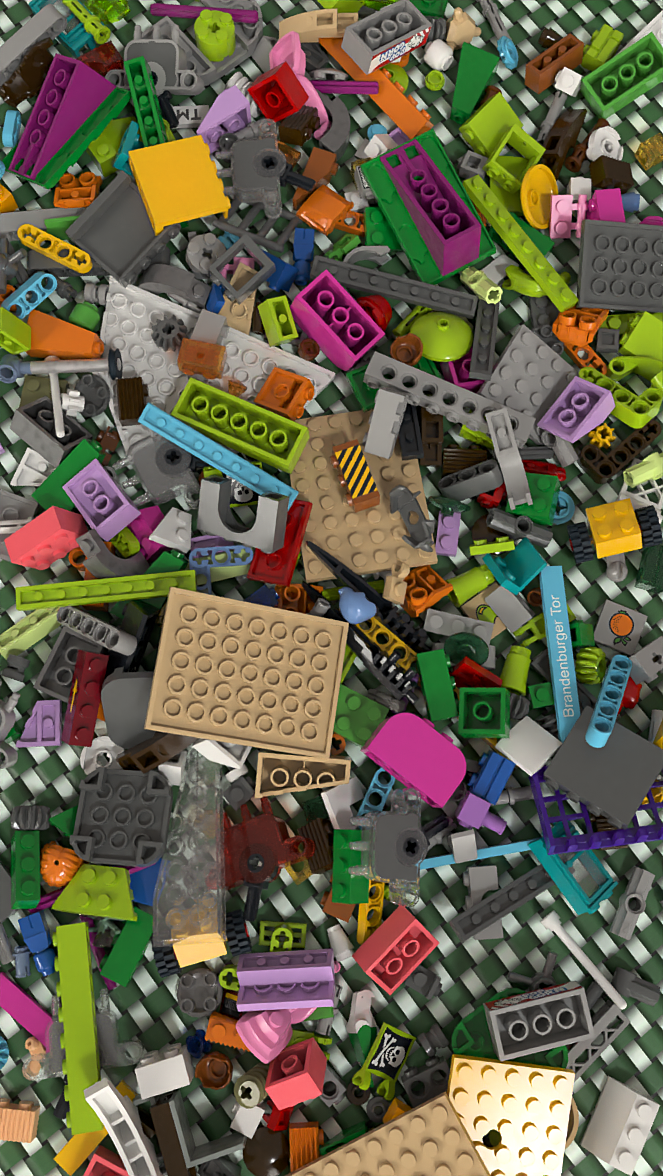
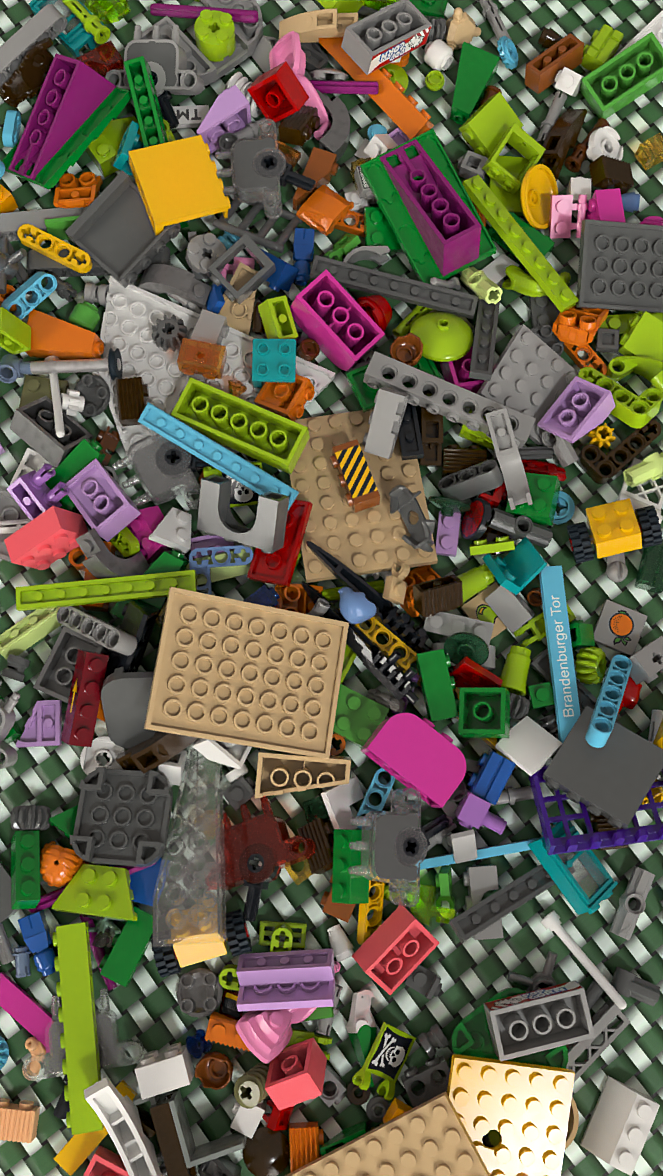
none -> medium lavender brick [6,464,70,521]
none -> teal bracket [252,339,296,388]
none -> clear neon green brick [409,883,457,927]
none -> dark brown brick [412,574,463,617]
none -> light grey bar [430,277,461,290]
none -> bright green plate [436,865,455,909]
none -> tile [460,498,492,541]

